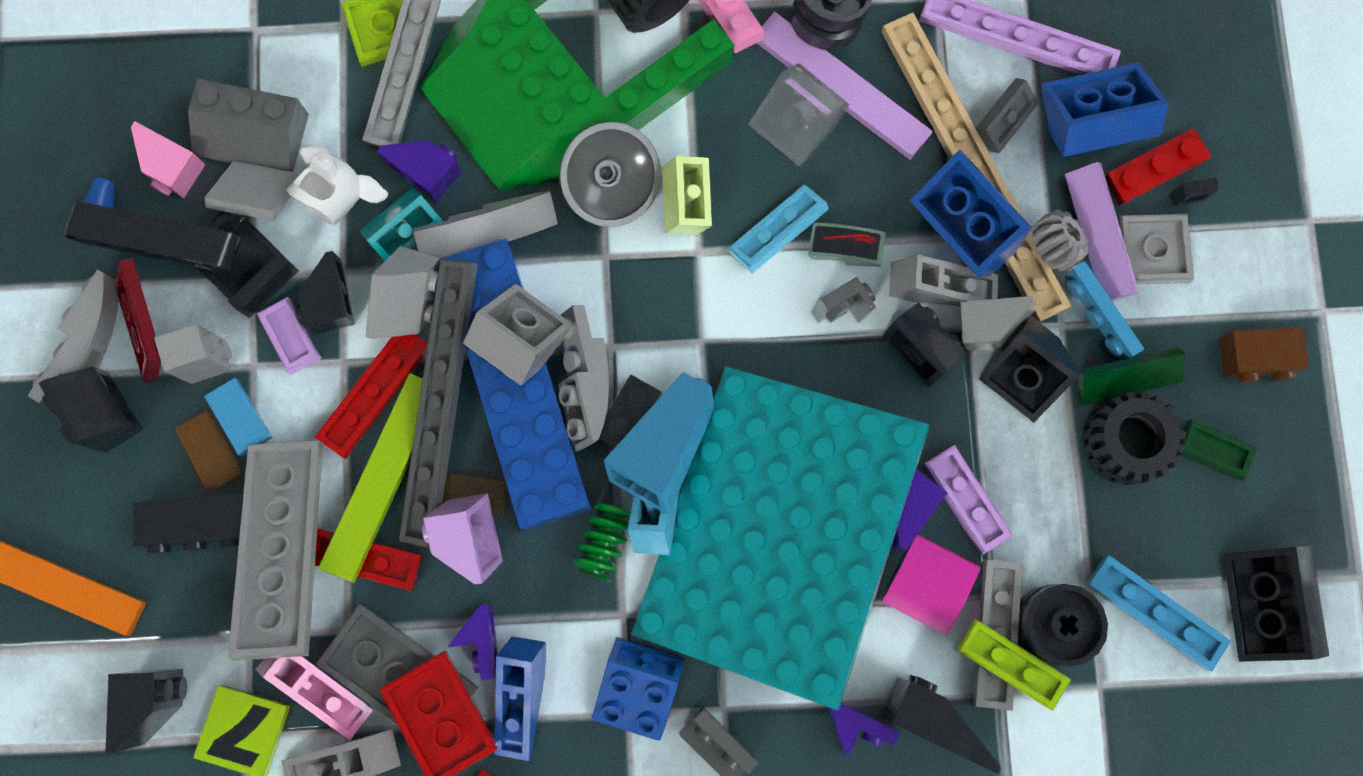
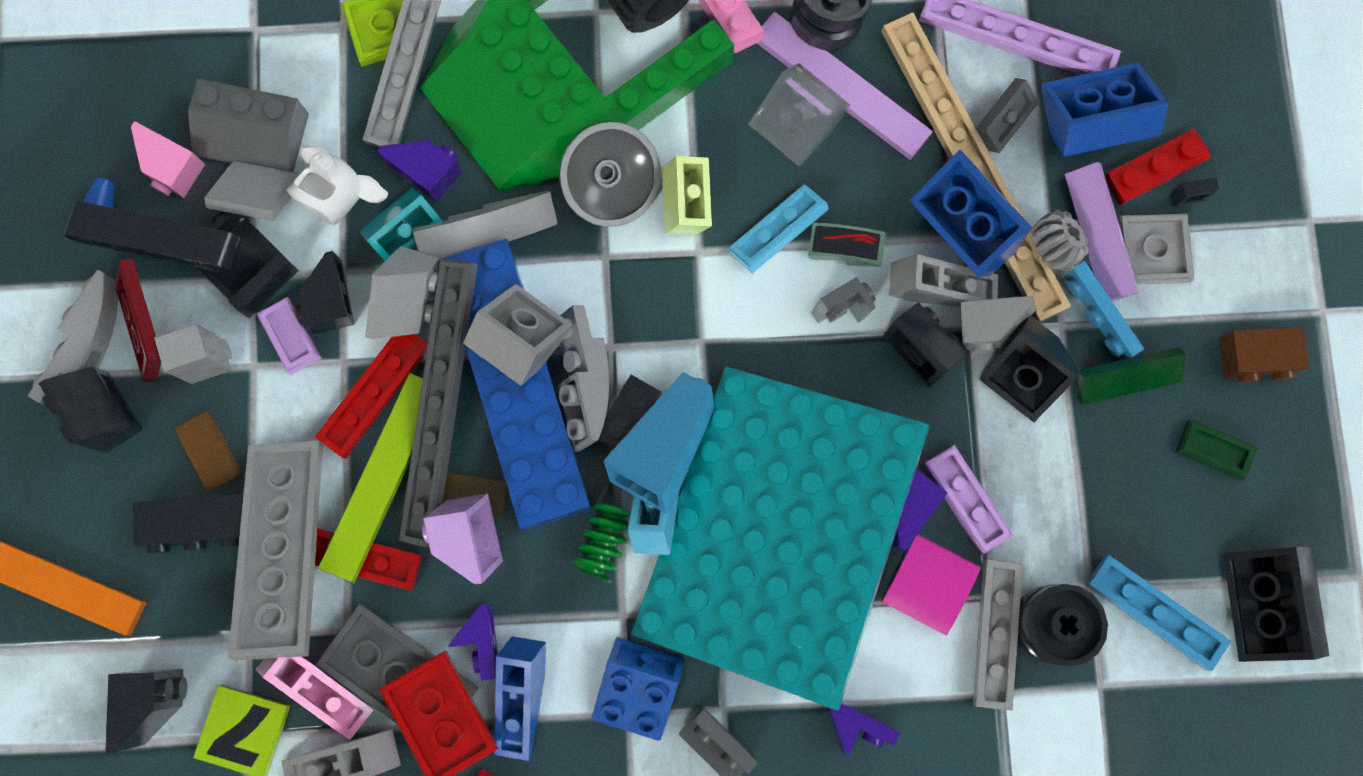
dark azure tile [204,378,273,456] -> none
black slope [881,674,1001,774] -> none
lime tile [955,619,1071,711] -> none
black tyre [1082,392,1186,485] -> none

